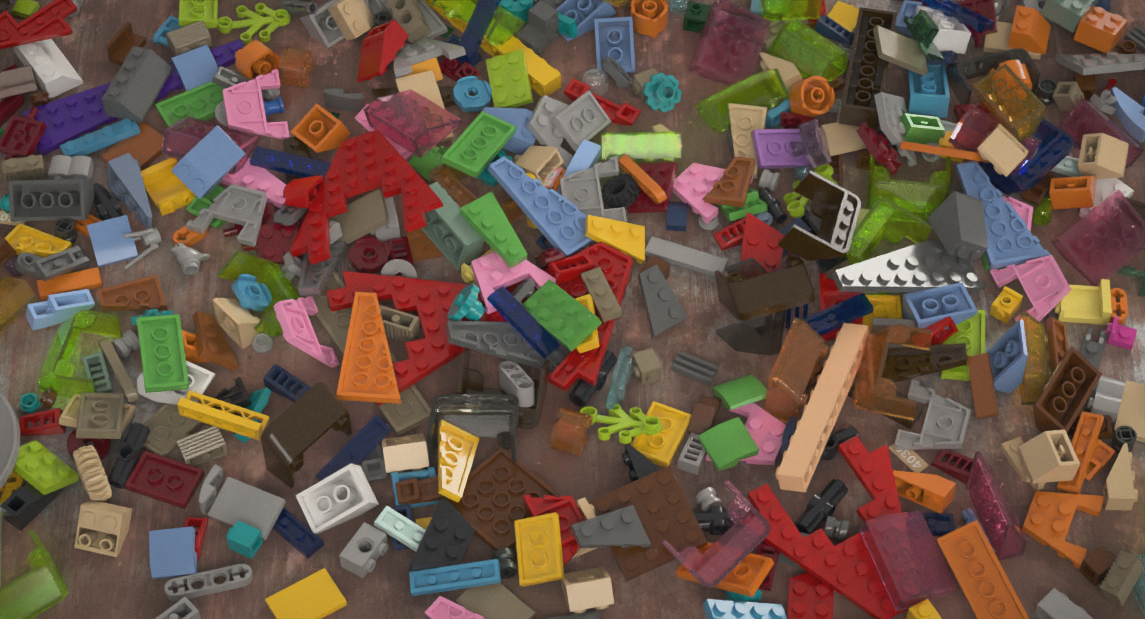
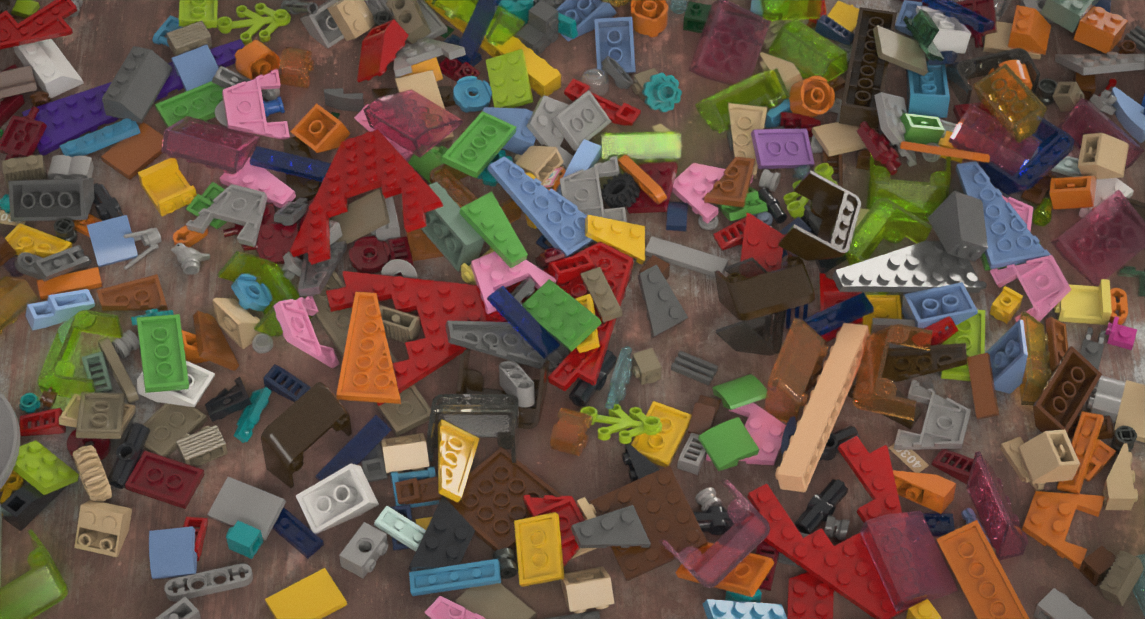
reddish brown panel [106,22,147,66] -> none
sand blue wedge [107,153,152,229] -> none
medium blue slope [171,126,246,199] -> none
yellow fence [177,390,270,441] -> none
light grey slope [199,464,225,515] -> none
red slope [283,175,323,209] -> none
teal plant [447,283,485,321] -> none
clear purple brick [791,118,832,168] -> none
tan slope [977,124,1029,177] -> none

